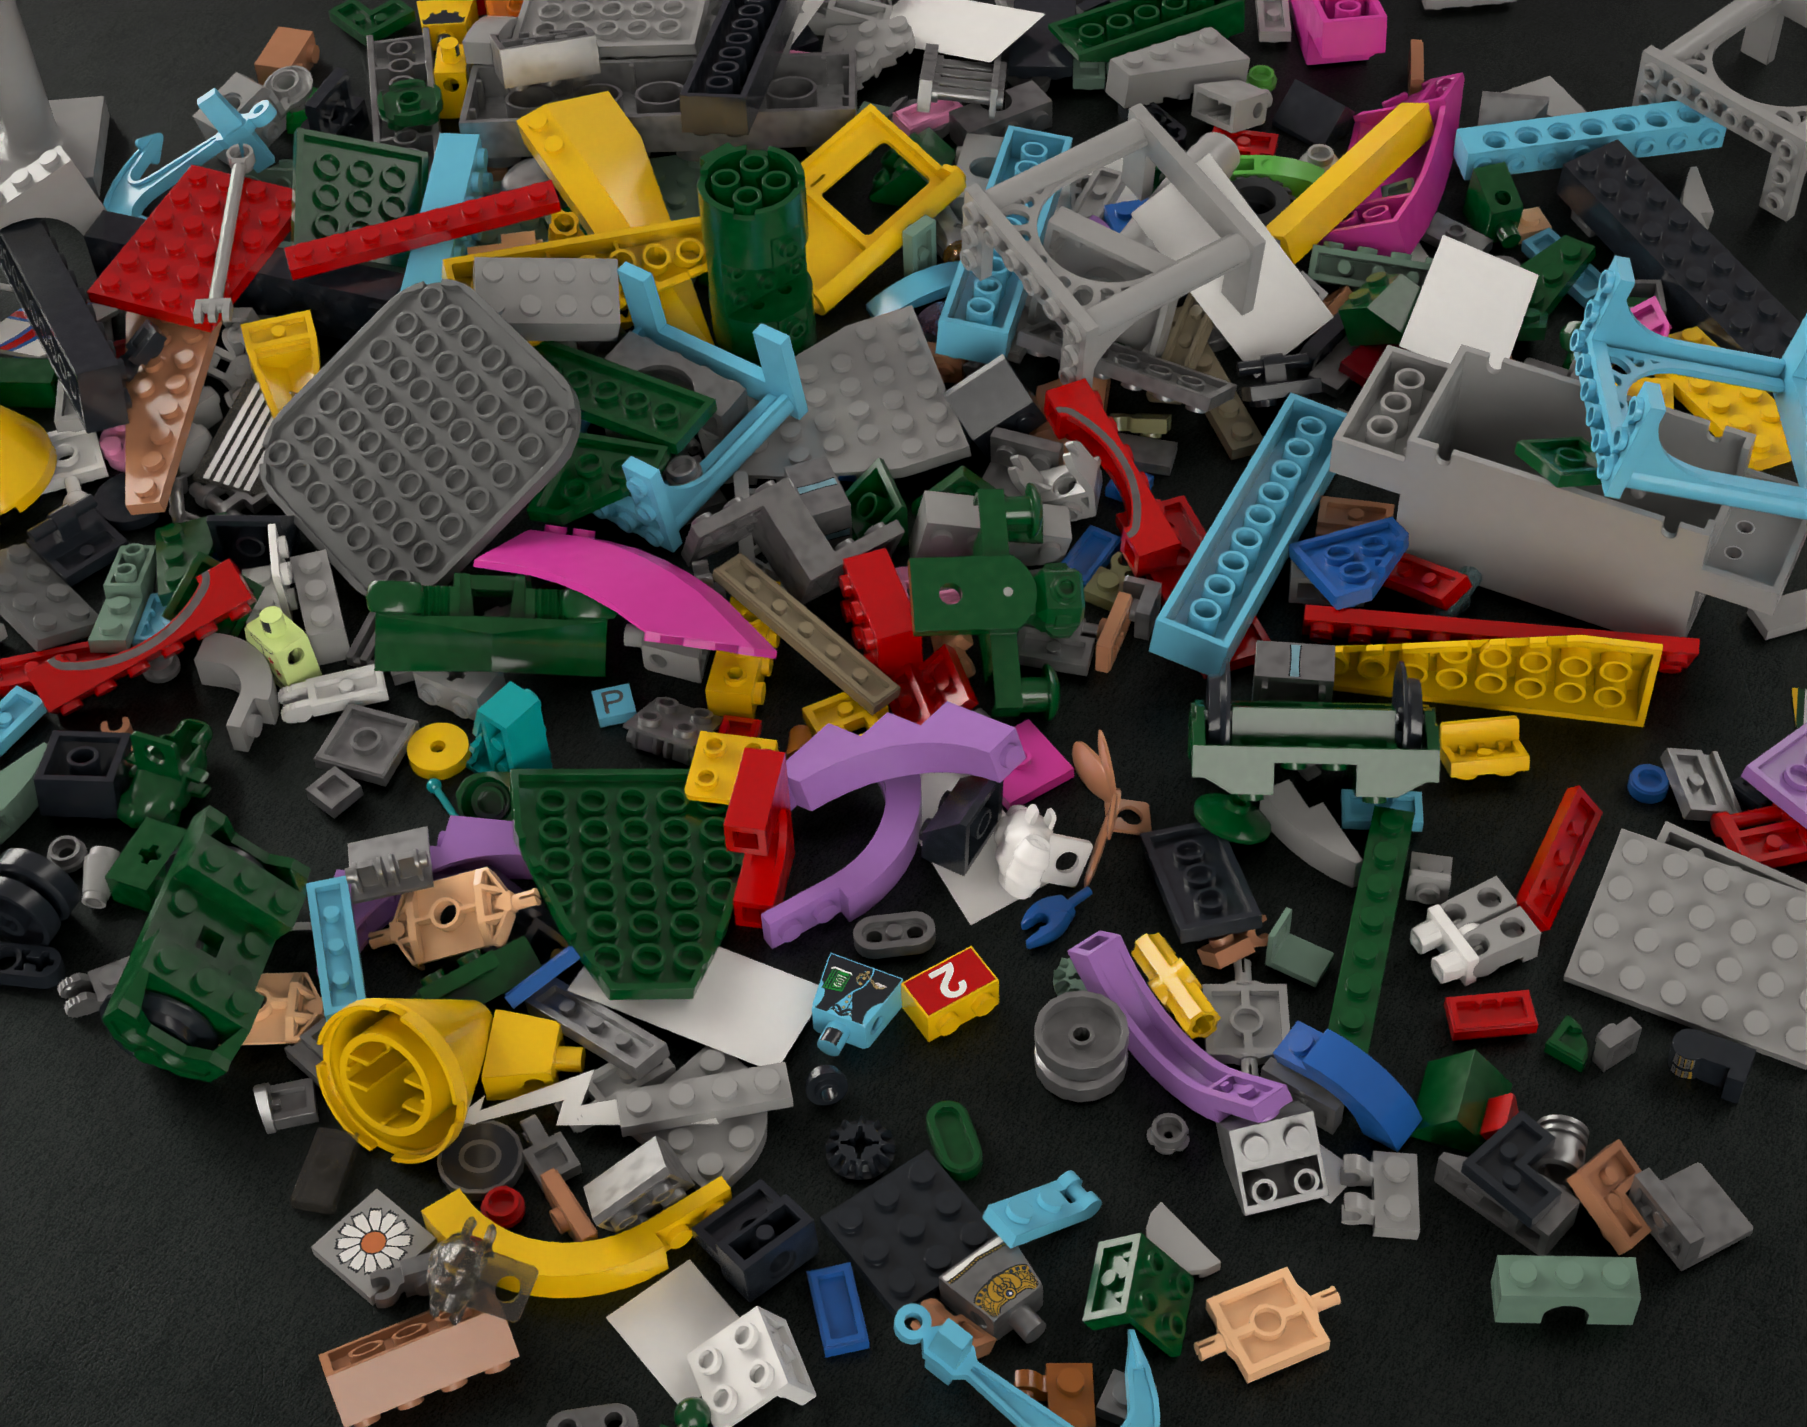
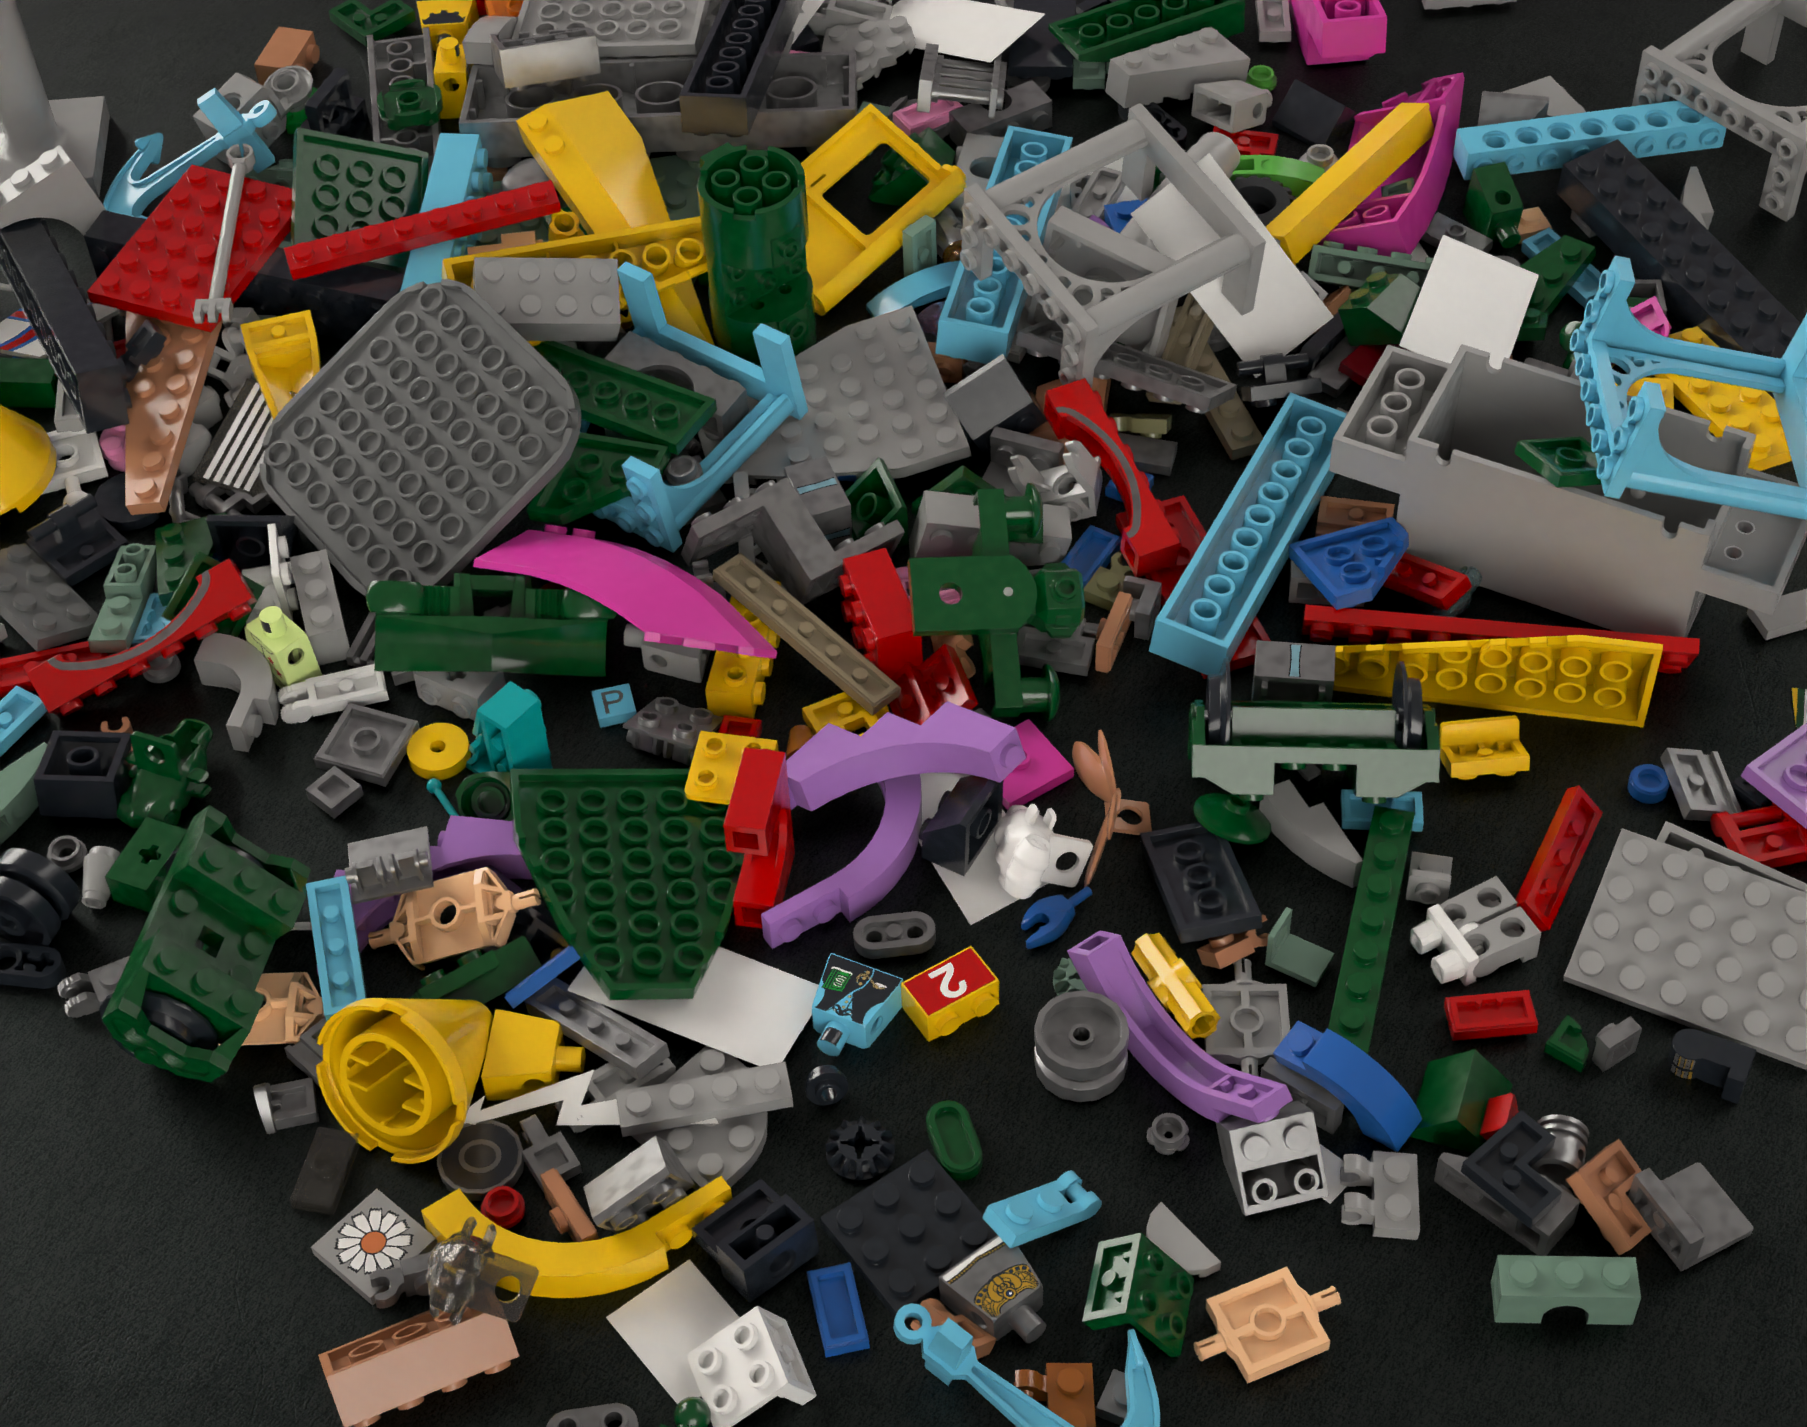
nougat tile [1408,39,1424,97] -> none

